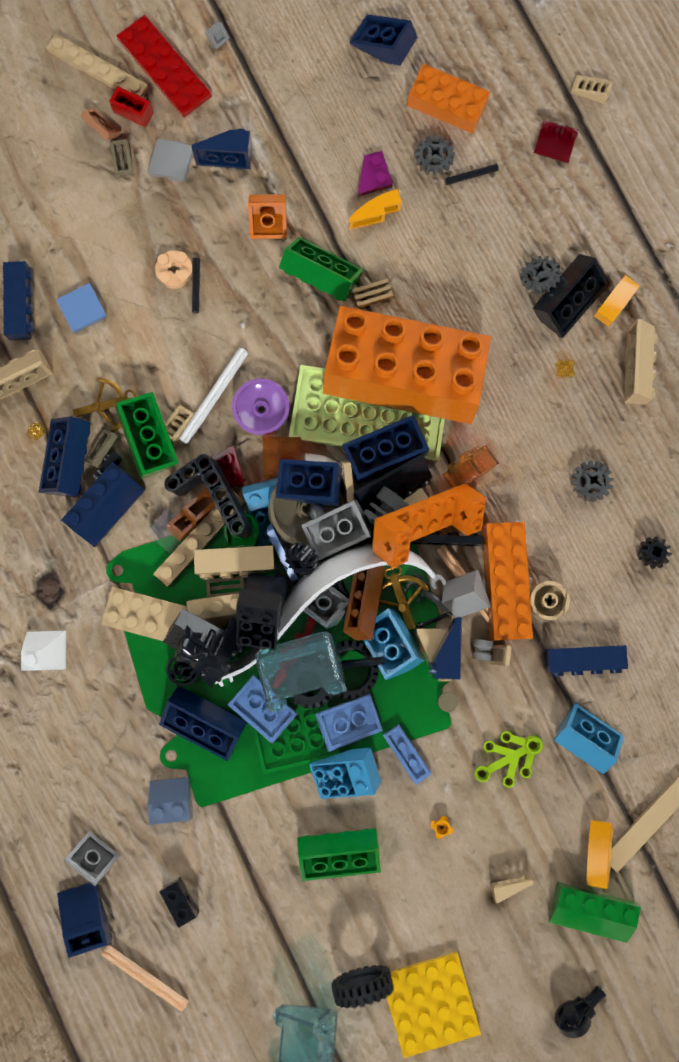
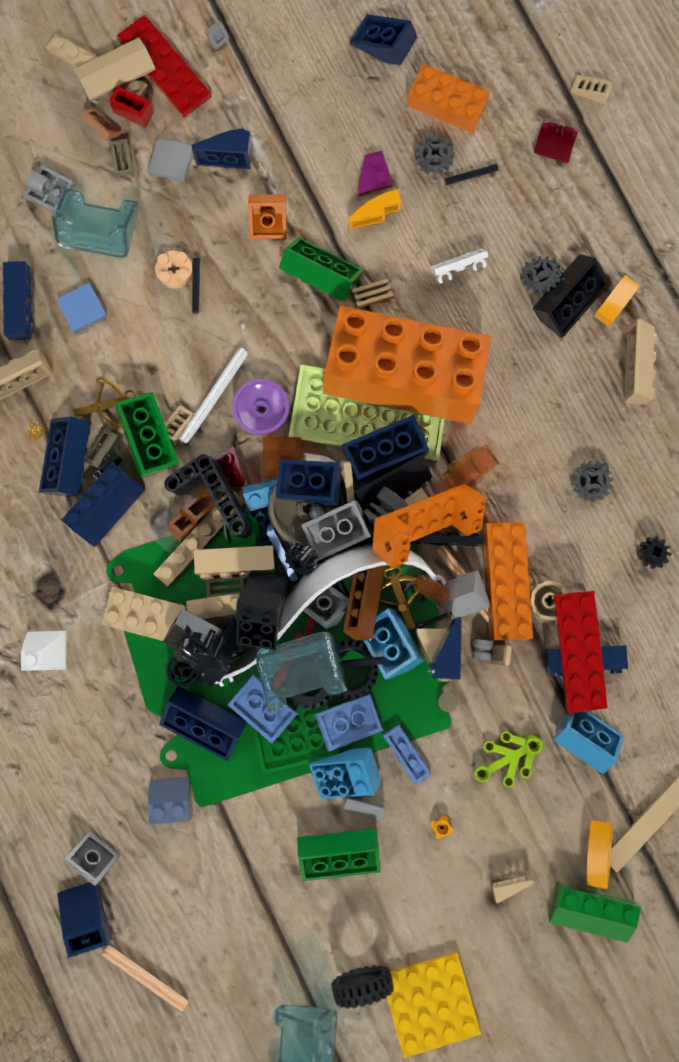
black brick [159,877,199,928] -> none
black pin [555,986,606,1038] -> none
clear yellow plate [556,359,575,378] -> none
none -> light grey plate [23,165,75,215]
none -> clear light blue windscreen [52,188,139,258]
none -> tan slope [74,38,156,101]
none -> light grey slope [344,797,386,820]
none -> clear orange piece [413,575,450,605]
none -> white plate [430,248,488,283]
none -> red plate [554,590,608,713]

